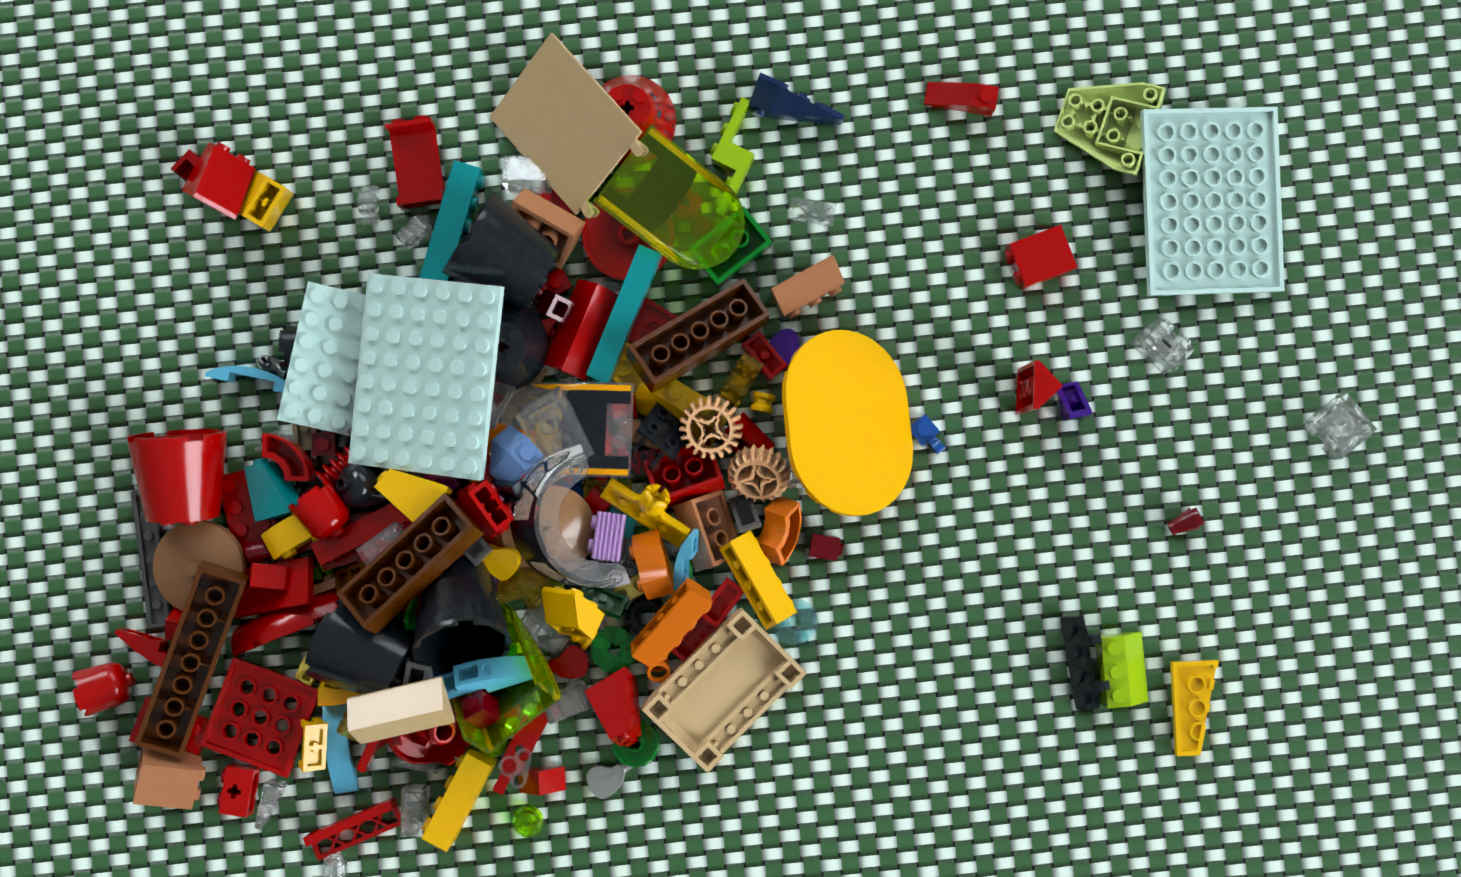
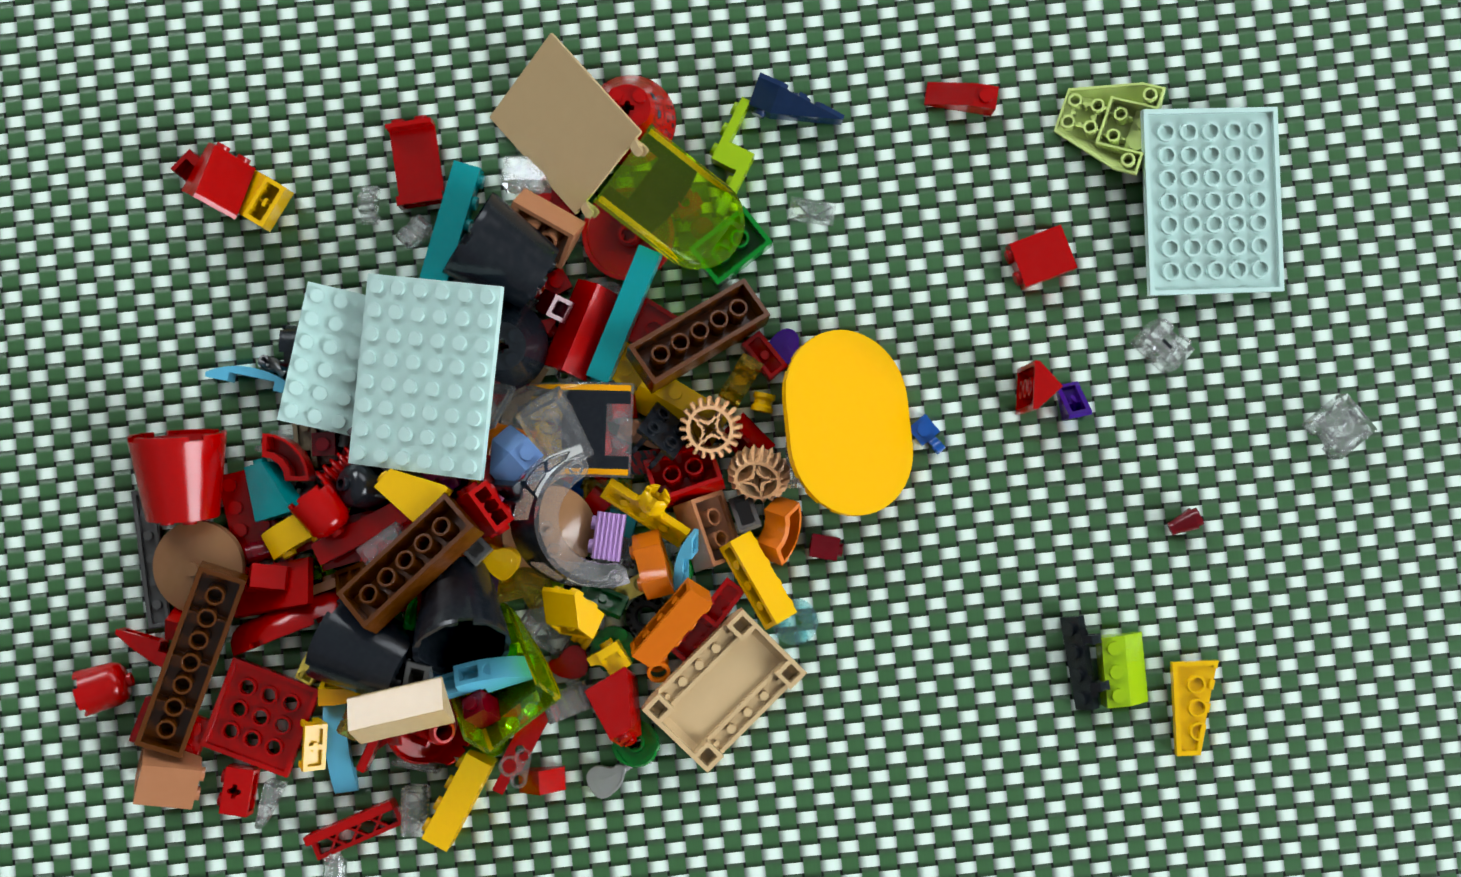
clear neon green cone [512,805,544,837] -> none
nougat slope [770,255,845,319] -> none
none -> yellow brick [586,638,633,675]

